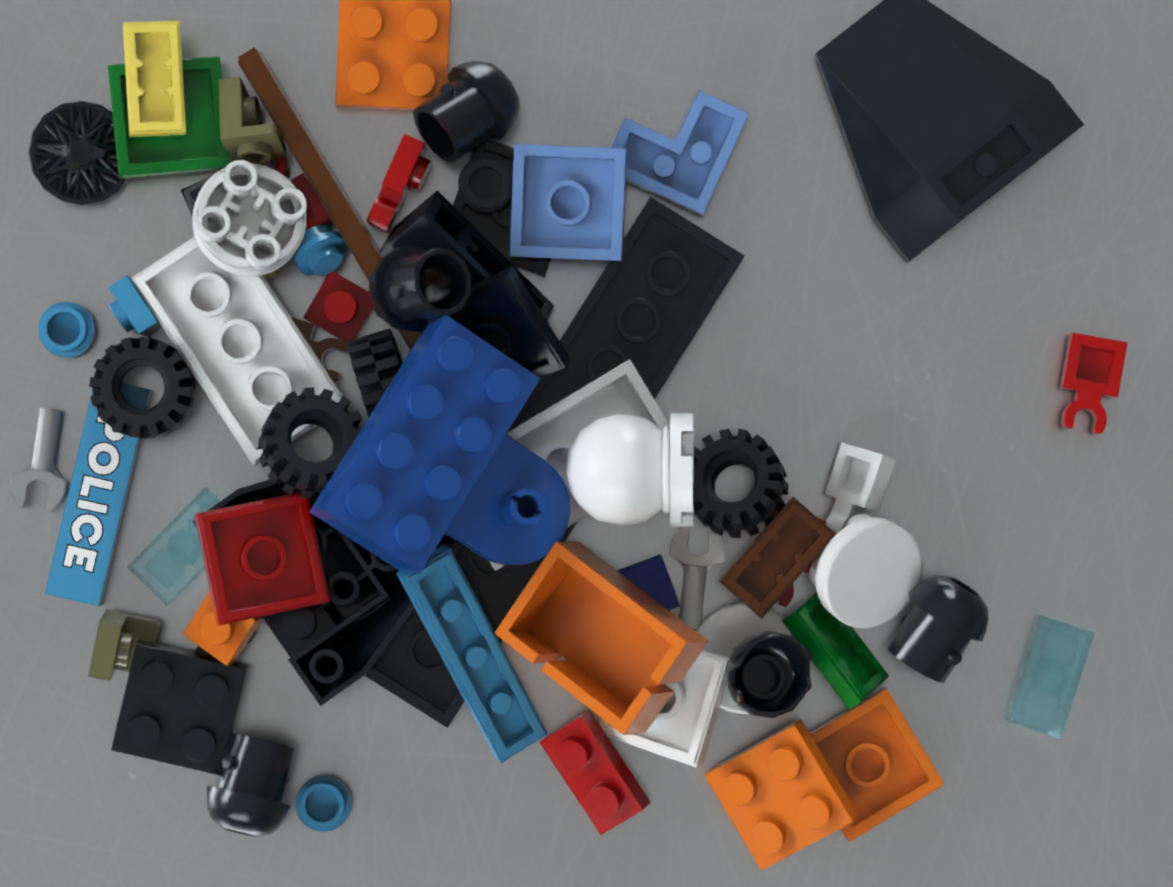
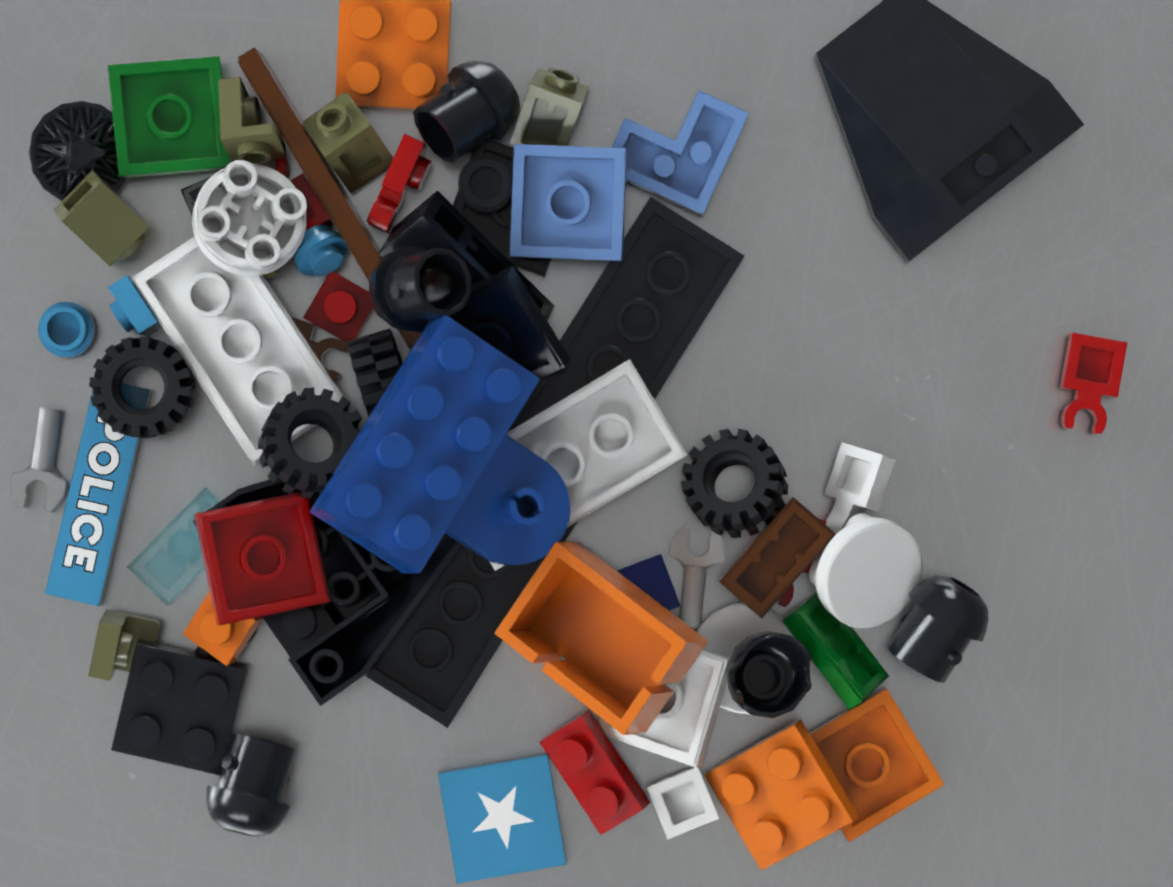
light yellow plate [123,20,186,137] -> none
dark azure plate [295,775,352,832] -> none
dark azure tile [396,544,548,763] -> none
white tile [565,413,694,527] -> none
clear light blue plate [1005,615,1095,739] -> none
none -> olive brick [54,170,149,266]
none -> olive bracket [303,93,393,193]
none -> dark azure tile [438,753,567,884]
none -> olive bracket [509,68,589,146]
none -> white plate [646,767,719,840]

